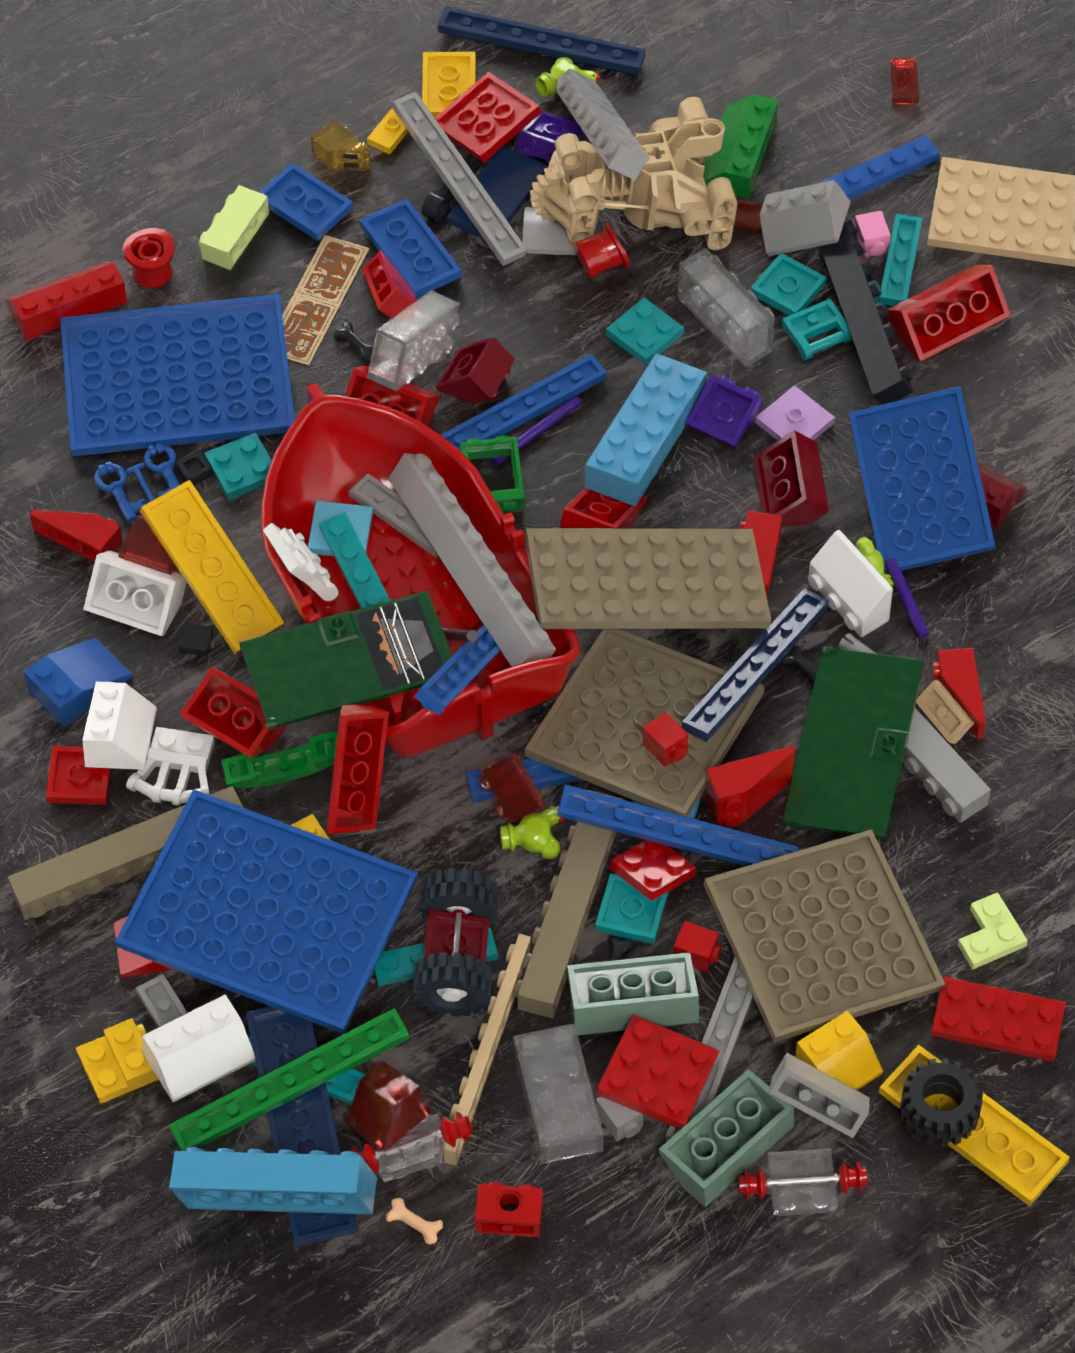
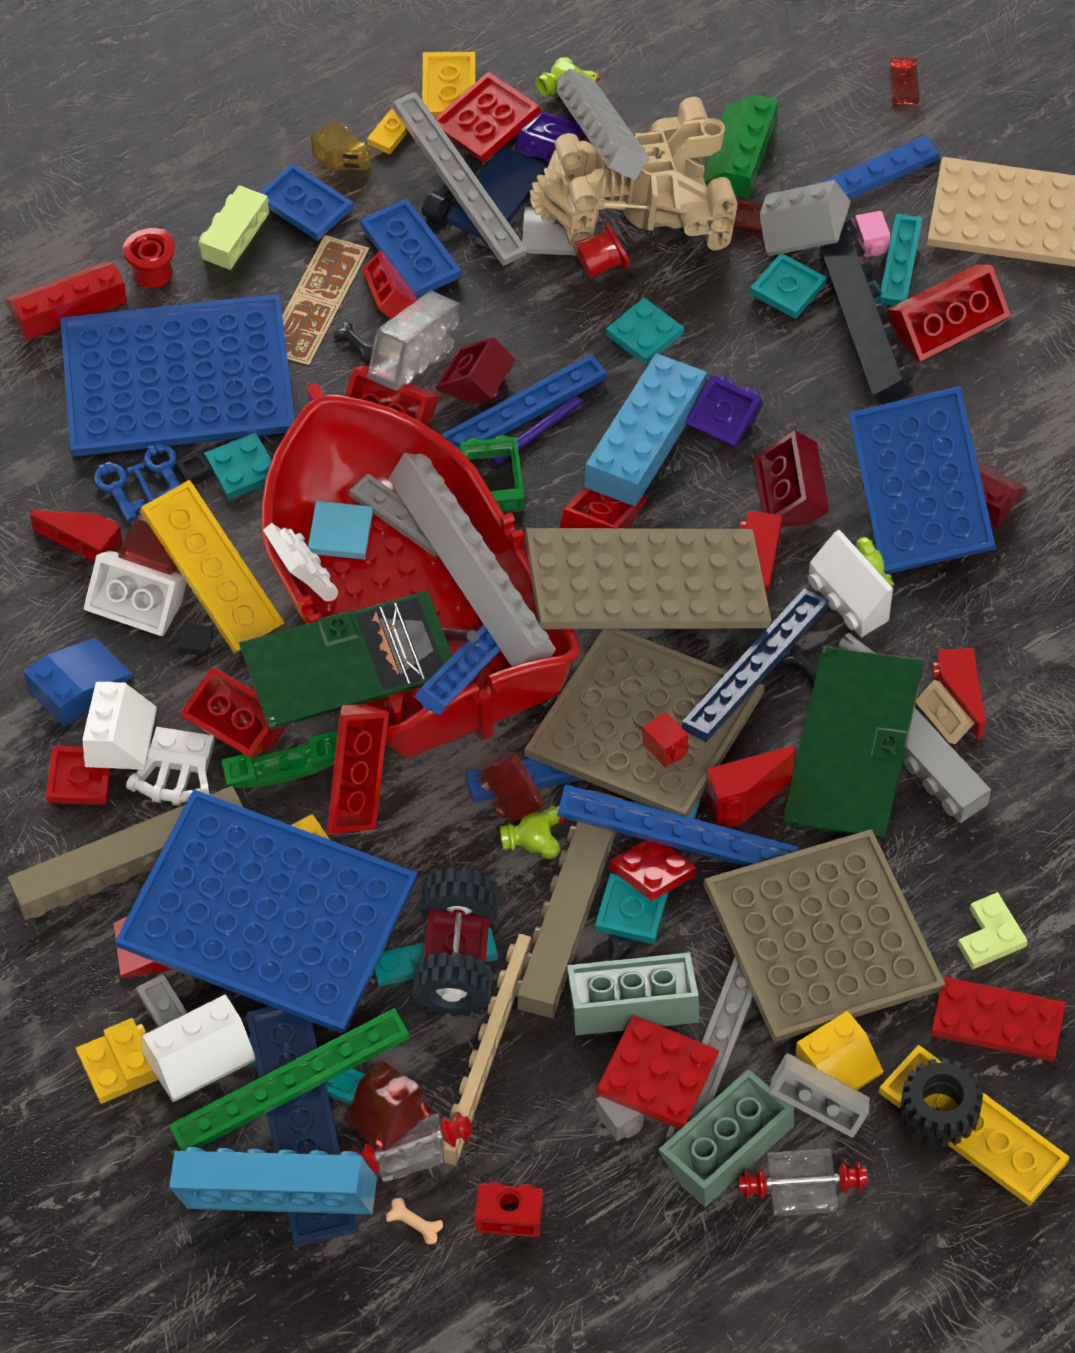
teal plate [319,512,390,609] -> none
dark blue plate [438,6,646,75] -> none
clear brick [513,1024,603,1164] -> none
red brick [673,921,722,973] -> none
clear brick [678,248,775,367] -> none
lavender plate [755,385,835,441] -> none
teal plate [782,299,853,361] -> none
dark purple bar [885,558,930,639] -> none

